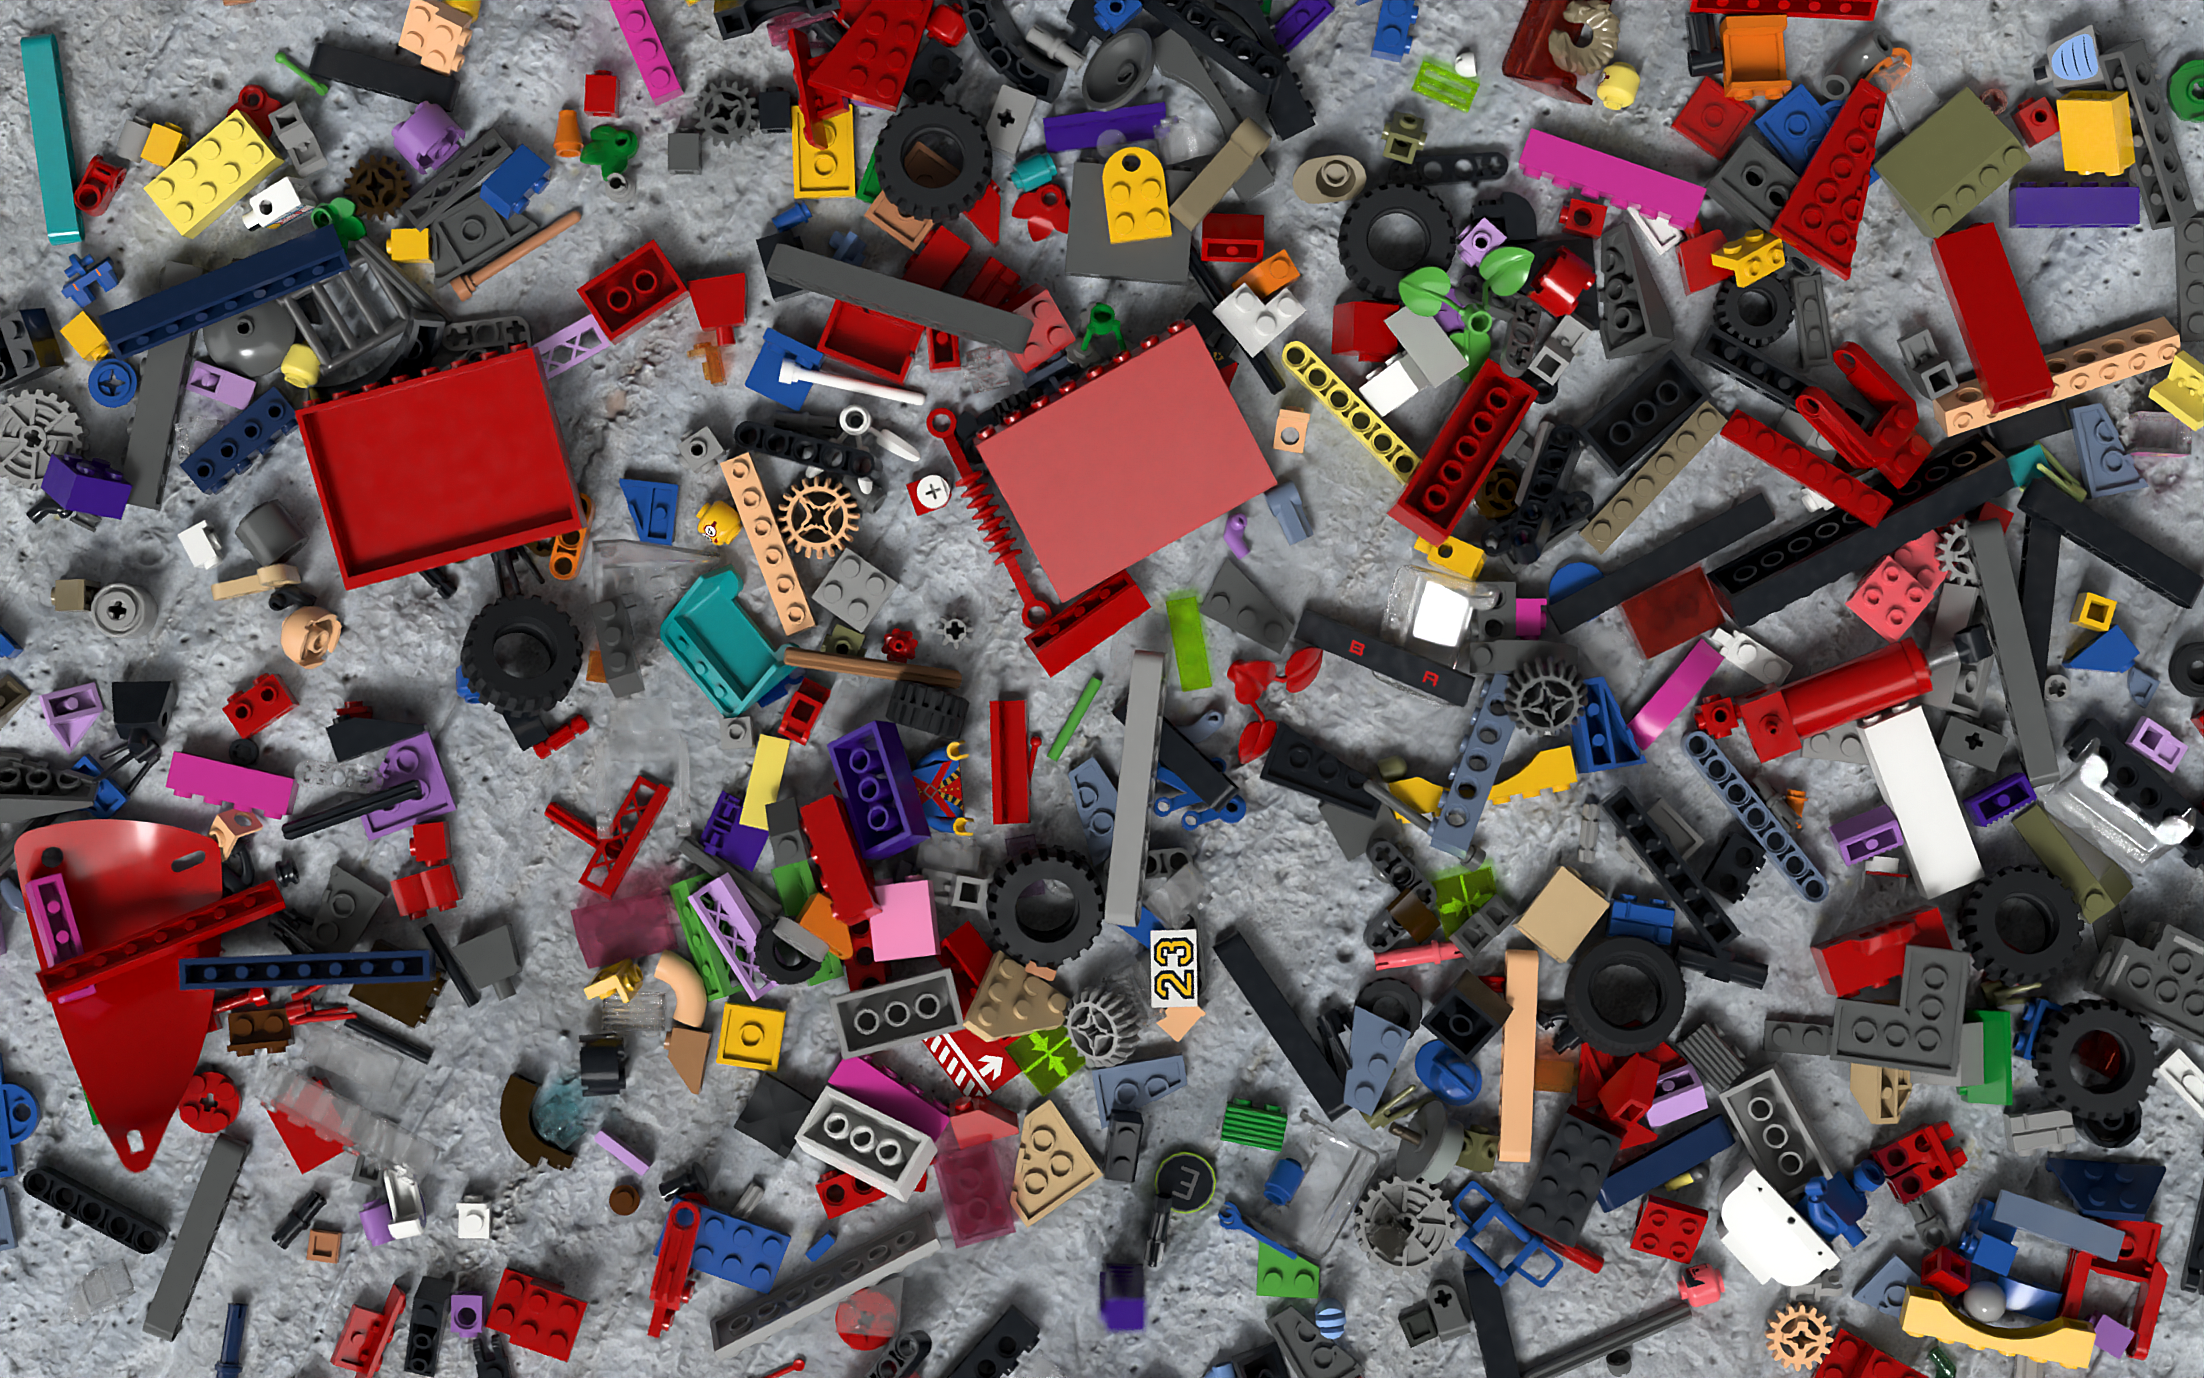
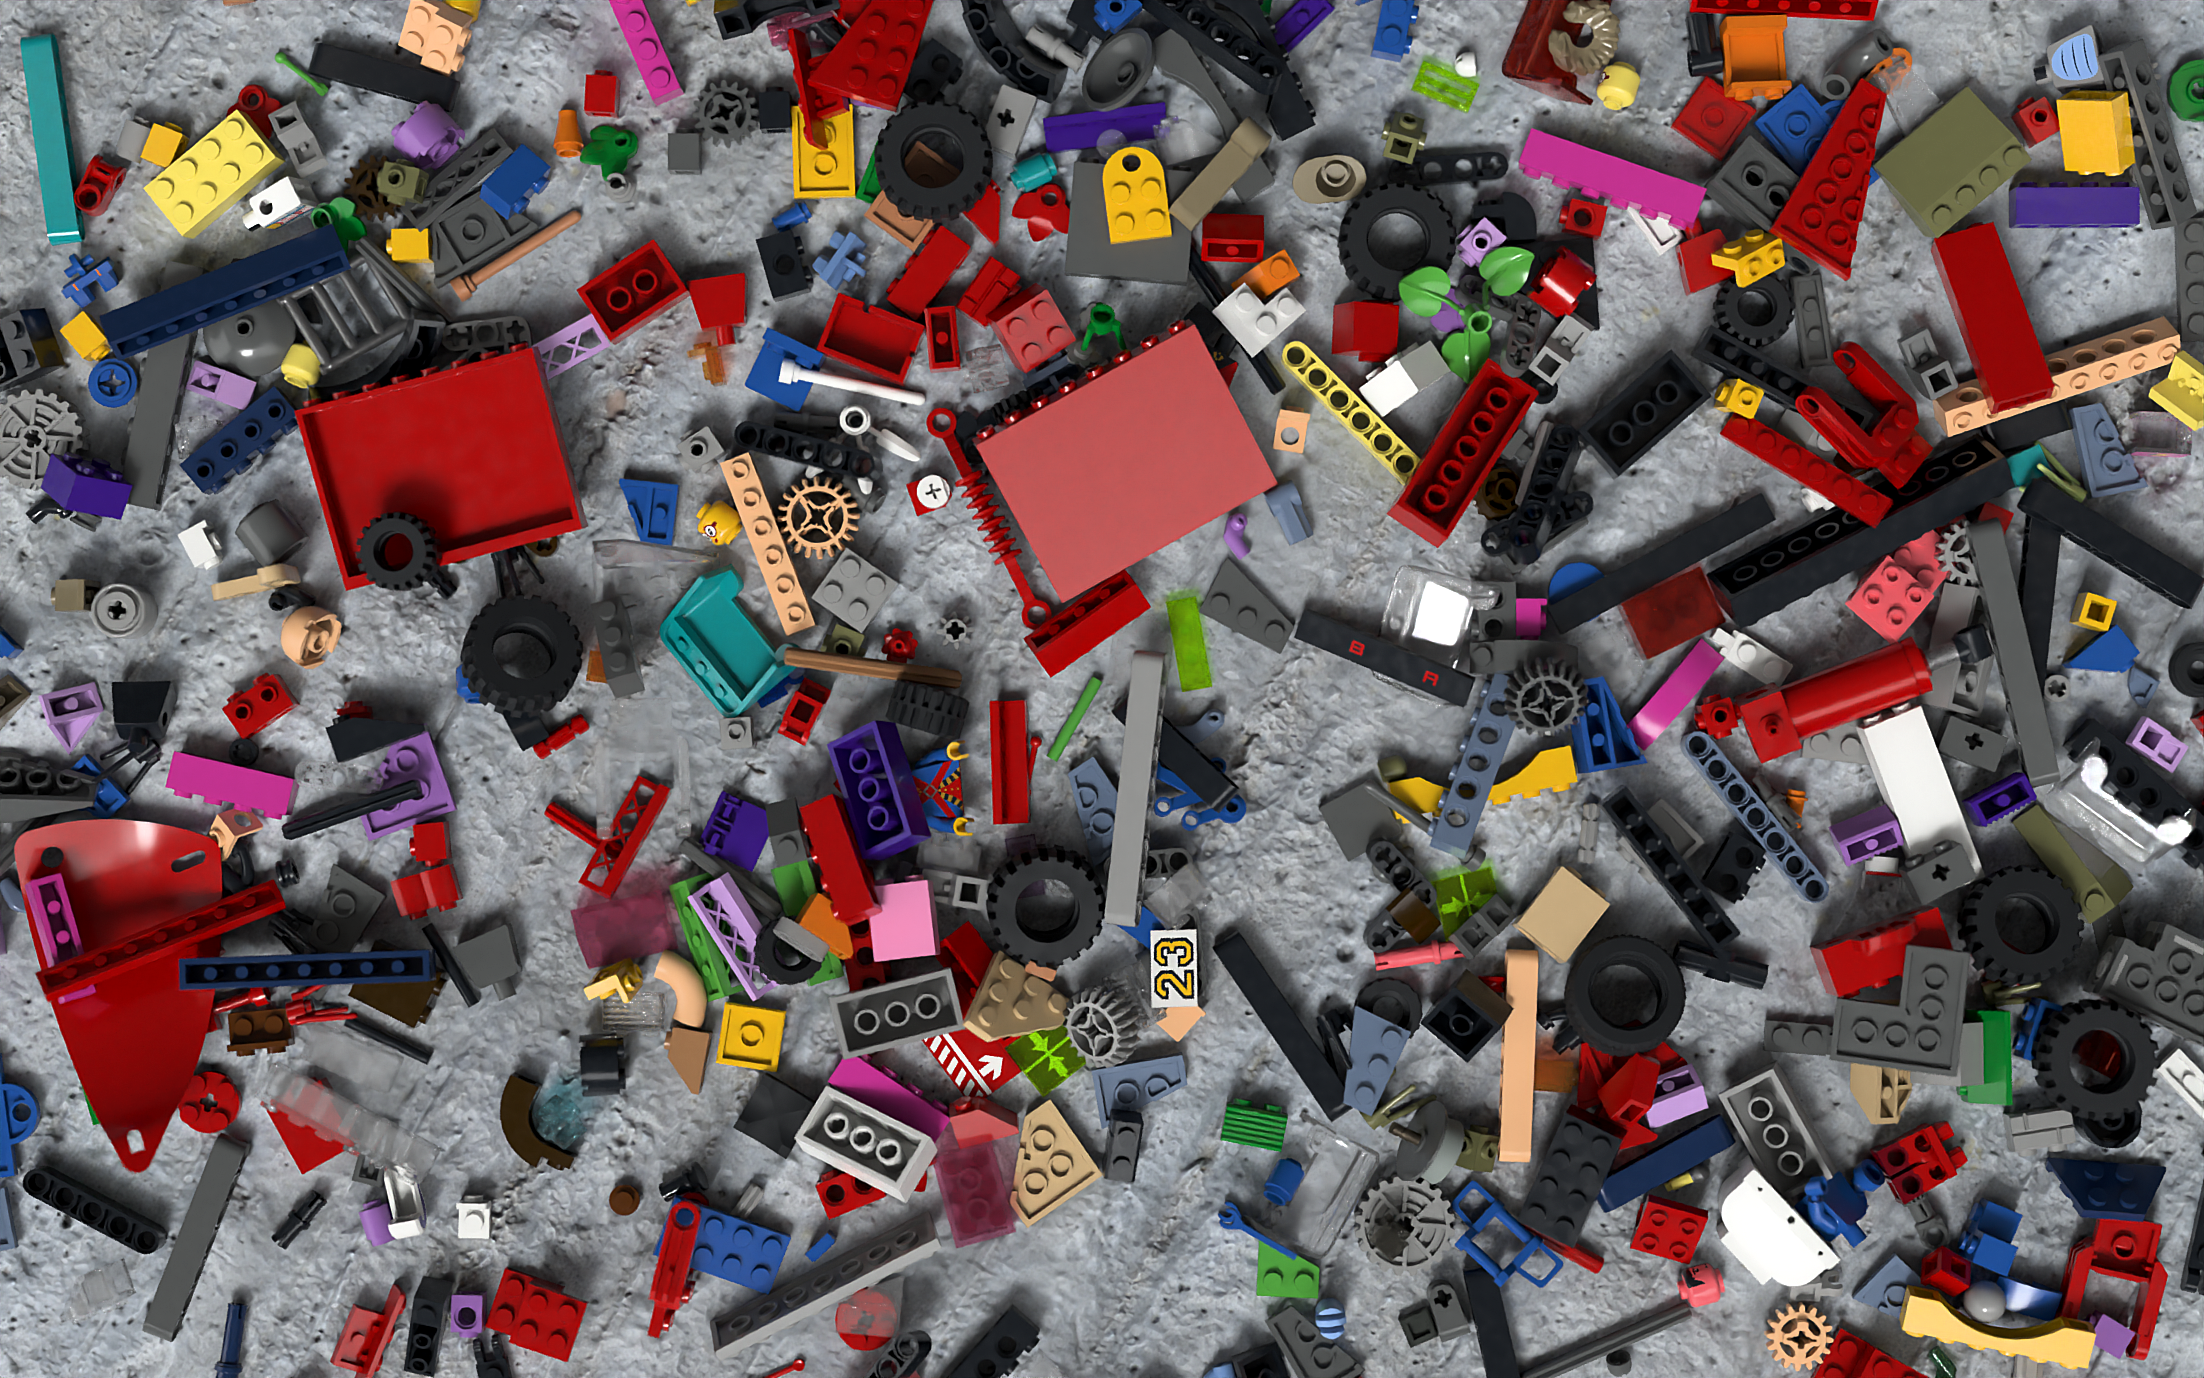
nougat tile [306,1228,343,1264] -> none
orange beam [549,493,596,581] -> none
lavender tile [594,1127,653,1176] -> none
light yellow tile [739,734,790,831] -> none
dark grey beam [766,244,1034,354] -> none
red head [926,2,968,48] -> none
dark purple brick [1099,1263,1146,1332] -> none
black piece [1144,1193,1173,1267] -> none
black tile [1154,1151,1216,1214] -> none
red plant [1227,646,1323,765] -> none
black wing [1259,721,1382,821] -> none
white sticker [1384,306,1469,388] -> none
yellow torso [1414,536,1487,585] -> none
blue piece [1415,1040,1482,1106] -> none
dark tan plate [1578,401,1728,555] -> none
dark grey wedge [1599,222,1676,360] -> none
blue brick [1605,893,1675,945] -> none
dark grey brick [1675,1020,1747,1092] -> none
clear red bush [1979,88,2008,117] -> none
sand blue slope [1991,1190,2125,1262] -> none
none -> black tyre [356,512,442,591]
none -> olive brick [377,159,429,206]
none -> yellow bracket [1713,379,1764,419]
none -> dark grey brick [1898,839,1977,906]

